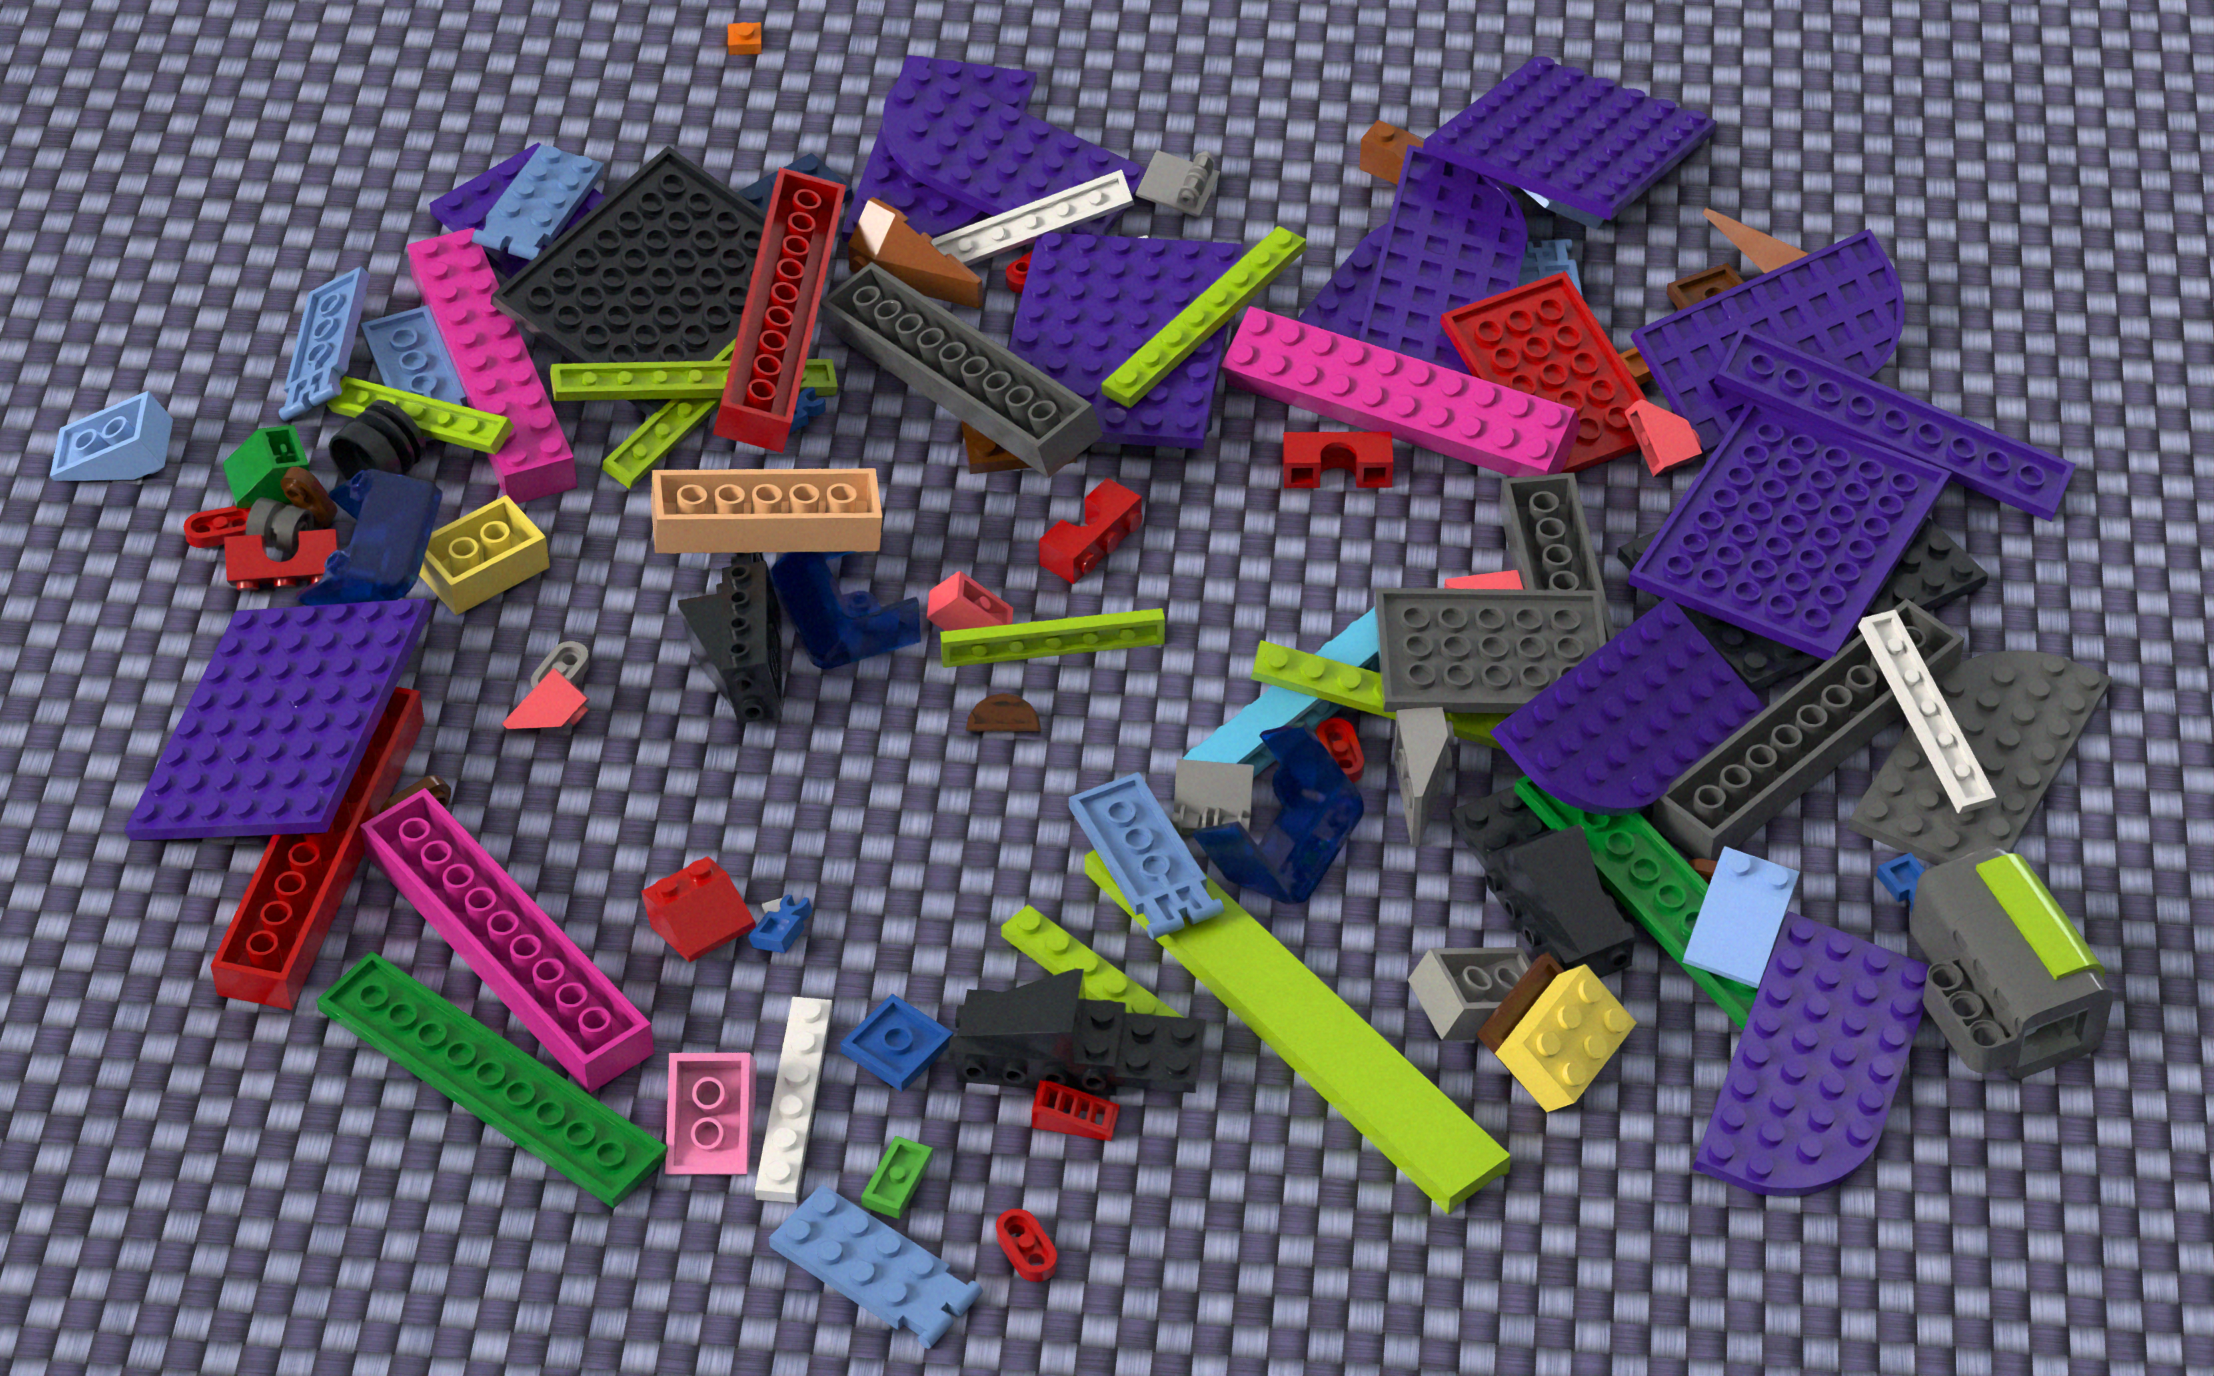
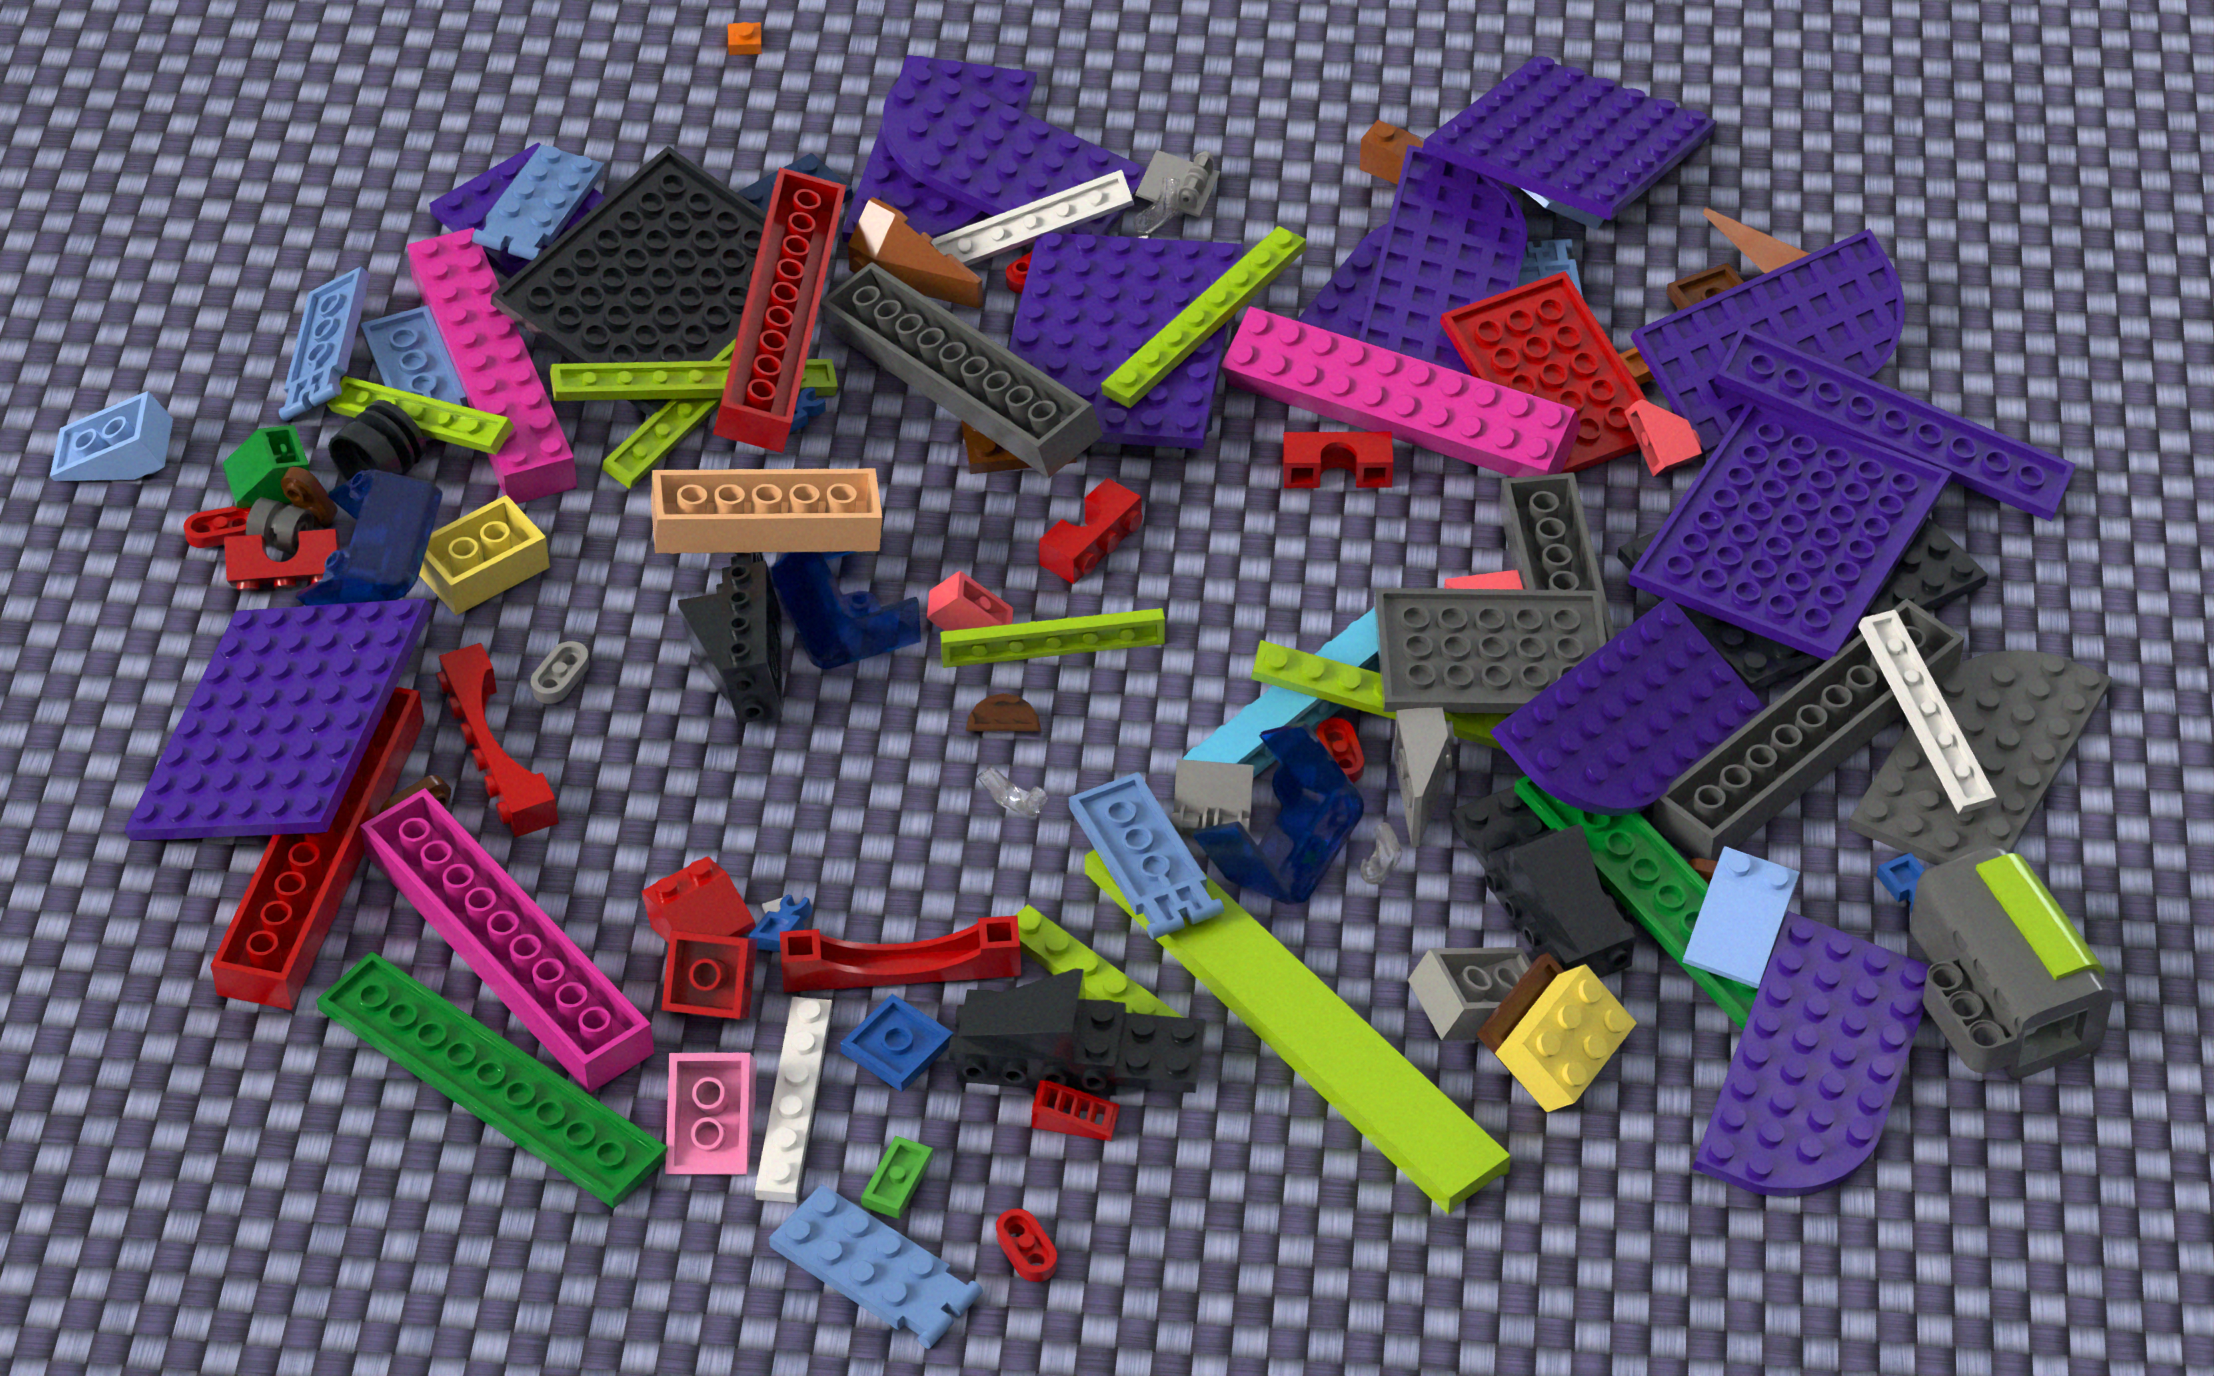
coral slope [502,668,590,729] -> none
none -> red arch [435,643,559,838]
none -> red brick [661,930,758,1019]
none -> red arch [780,915,1021,992]
none -> clear arm [977,765,1048,816]
none -> clear arm [1133,178,1180,235]
none -> clear arm [1360,823,1402,885]

